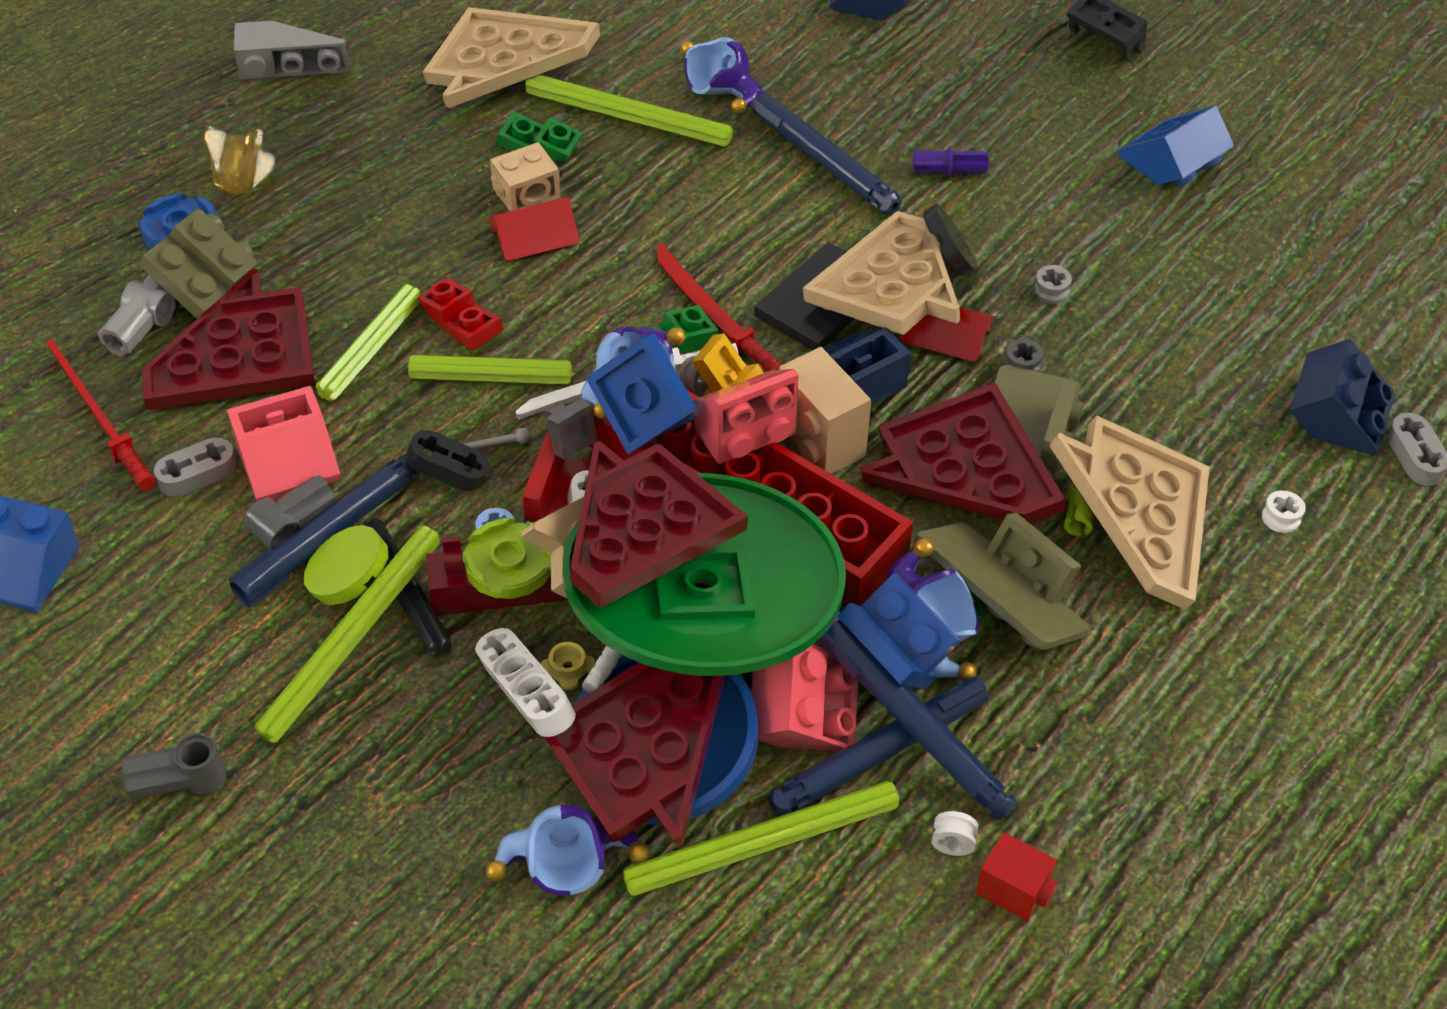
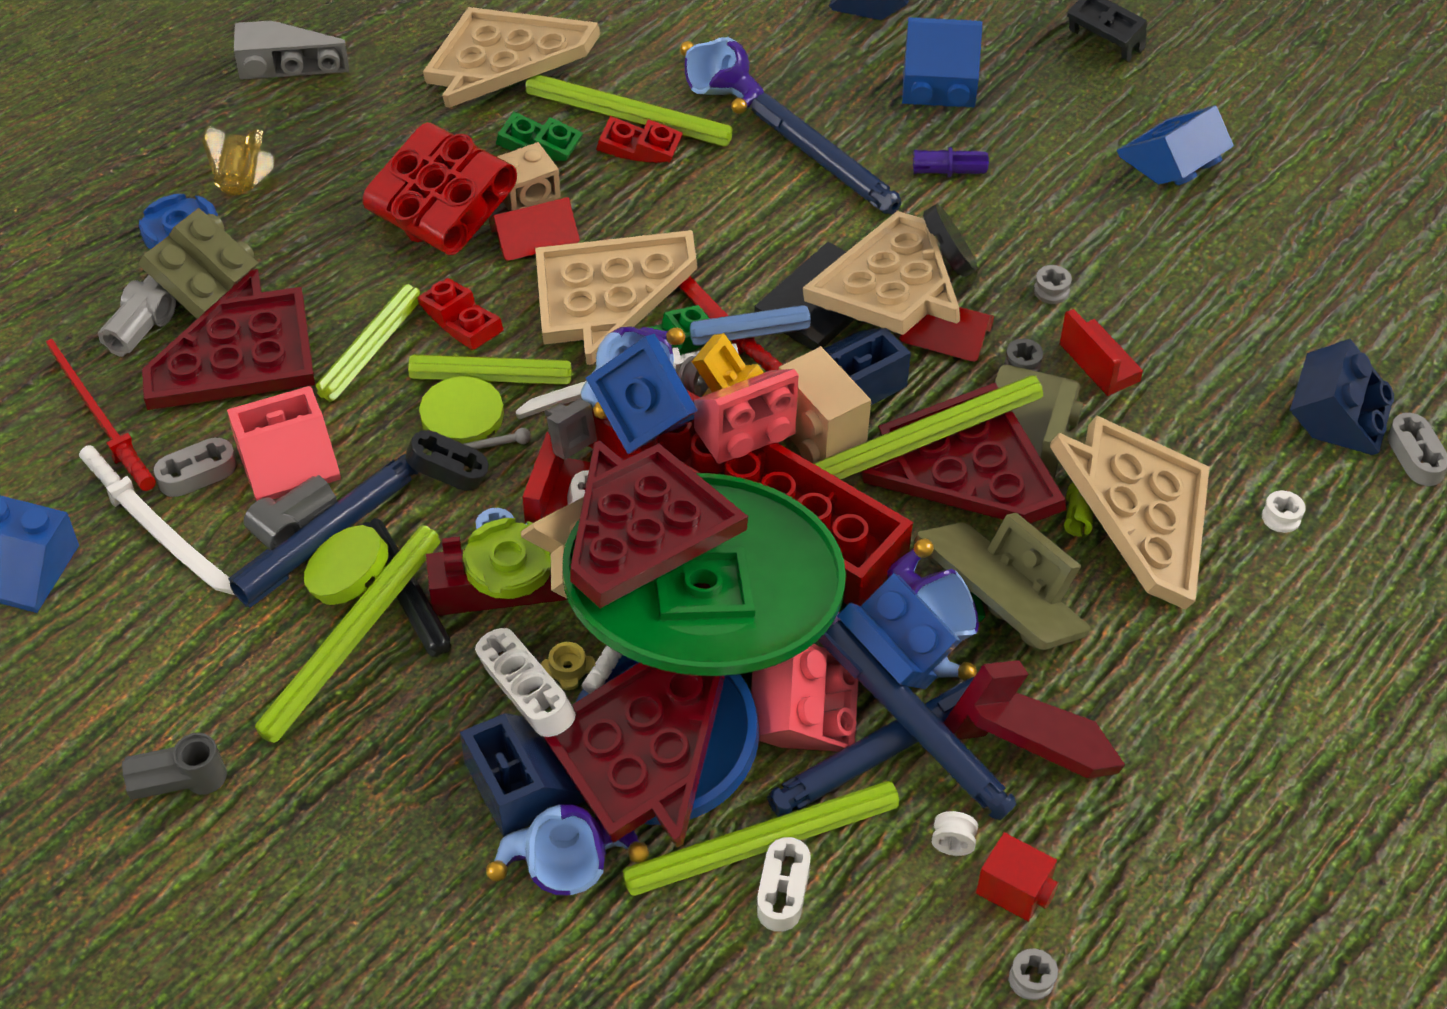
none -> white sword [79,445,235,595]
none -> red connector [363,122,517,255]
none -> lime tile [419,376,504,444]
none -> dark blue slope [460,713,585,837]
none -> tan wing [535,230,697,365]
none -> red slope [596,116,683,163]
none -> medium blue axle [690,305,811,346]
none -> white beam [757,837,810,932]
none -> lime axle [813,375,1043,480]
none -> blue slope [902,17,982,108]
none -> dark red piece [944,660,1125,779]
none -> light grey bush [1009,948,1058,1000]
none -> red panel [1059,309,1143,396]

